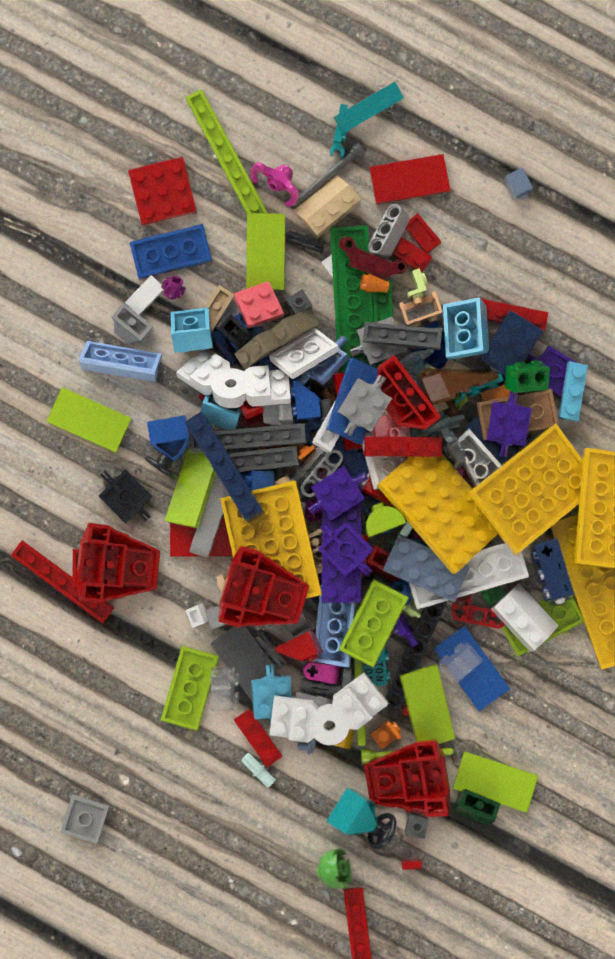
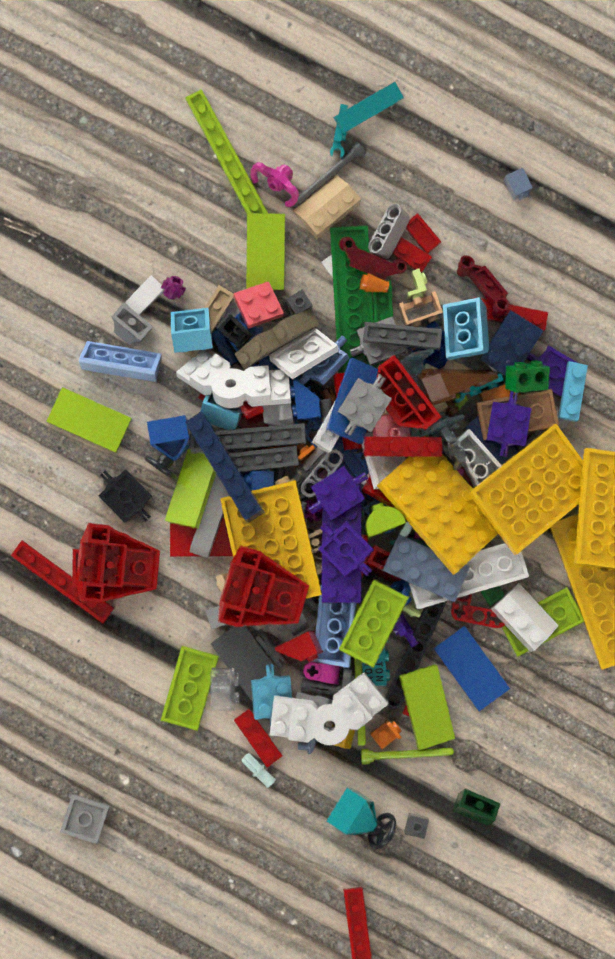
red plate [128,157,197,226] -> none
blue tile [129,224,212,279] -> none
white plate [186,603,209,628] -> none
black pin [286,230,326,254] -> none
bright green cylinder [316,848,352,889] -> none
red wedge [364,740,450,817] -> none
red tile [369,154,450,205] -> none
red tile [401,859,422,870] -> none
clear brick [438,642,484,686] -> none
lime tile [452,751,538,813] -> none
dark blue piece [531,538,574,606] -> none
none -> dark red plate [456,255,510,319]

